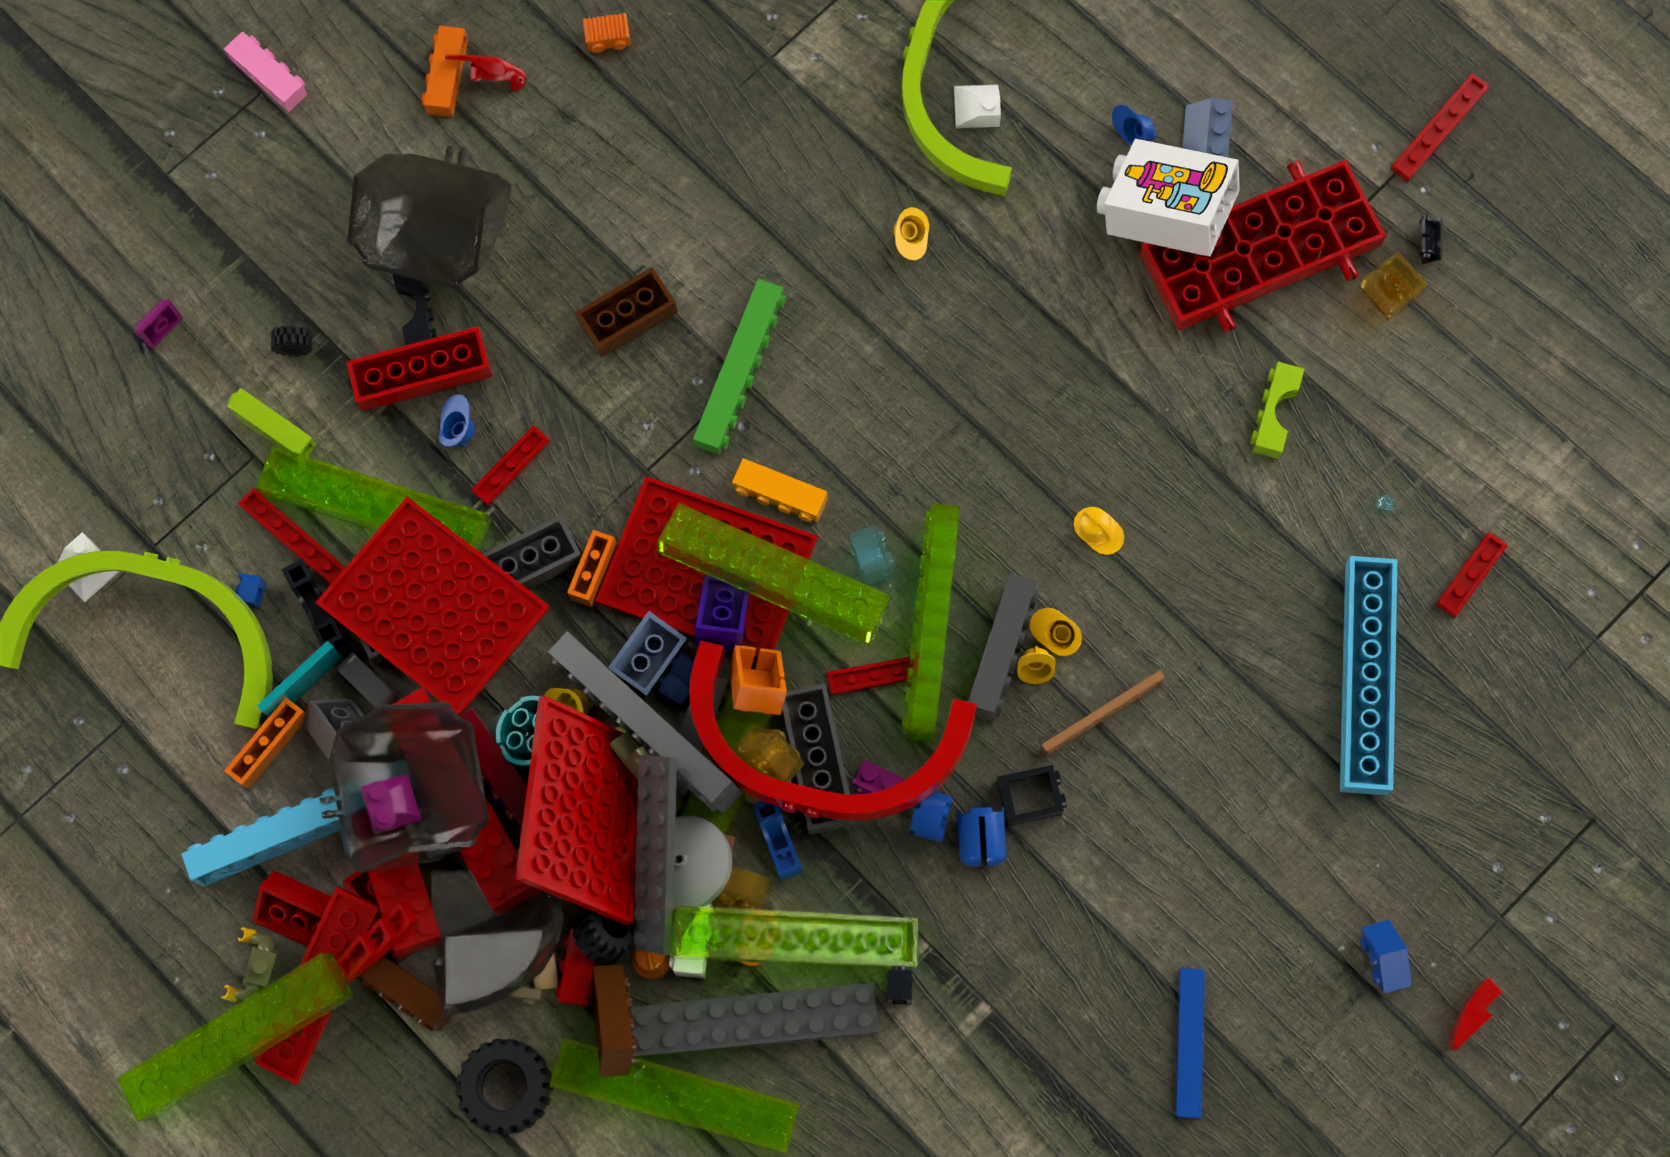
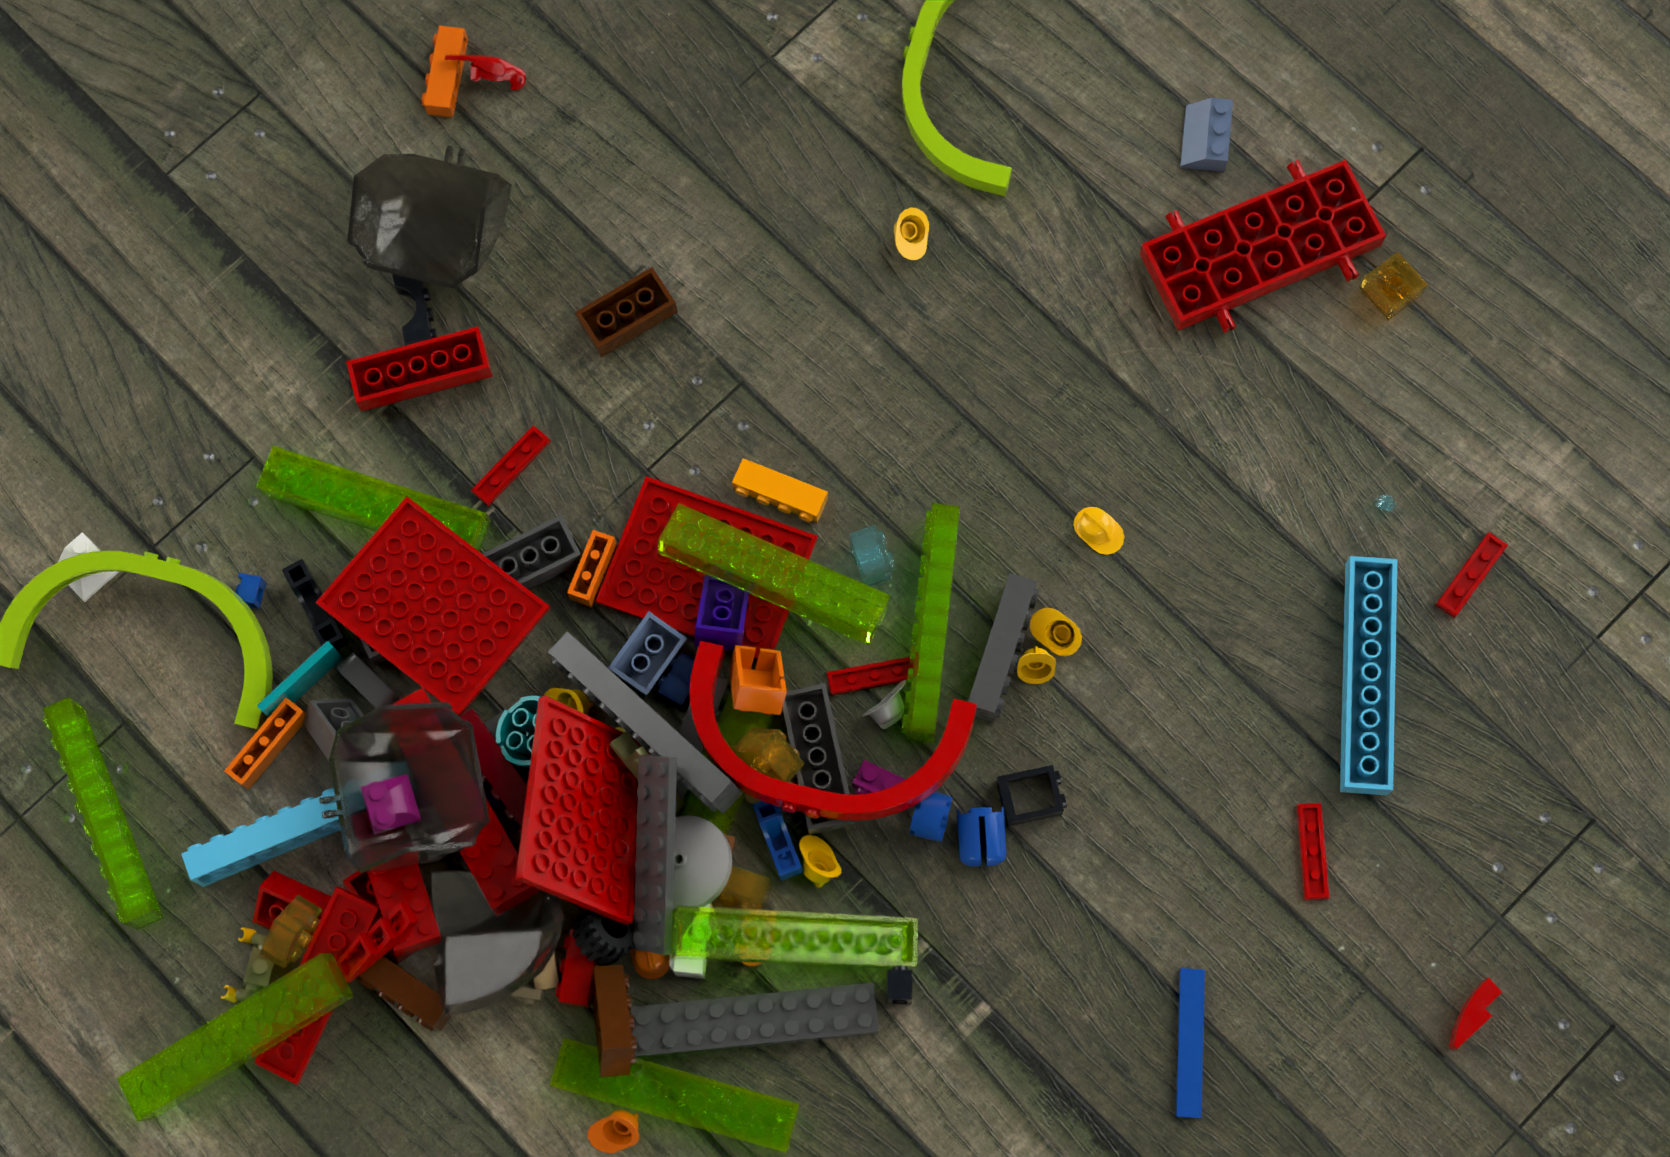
magenta slope [136,299,183,350] -> none
bright pink brick [224,31,308,112] -> none
lime slope [227,388,317,463] -> none
red tile [237,487,346,585] -> none
black tyre [271,325,313,357] -> none
blue piece [439,394,475,447] -> none
black tyre [456,1038,553,1135] -> none
orange brick [583,13,631,53] -> none
bright green brick [693,279,786,455] -> none
white slope [954,85,1001,128] -> none
medium nougat tile [1041,670,1165,756] -> none
white brick [1097,139,1240,257] -> none
blue piece [1112,105,1157,147] -> none
lime arch [1250,362,1304,459] -> none
blue brick [1360,919,1412,994] -> none
red tile [1390,73,1490,182] -> none
black hinge [1419,215,1442,264] -> none
none -> clear neon green brick [42,697,164,930]
none -> clear yellow brick [260,895,323,969]
none -> orange piece [588,1110,639,1153]
none -> yellow piece [799,835,842,888]
none -> light grey piece [862,680,907,729]
none -> red tile [1296,803,1330,900]

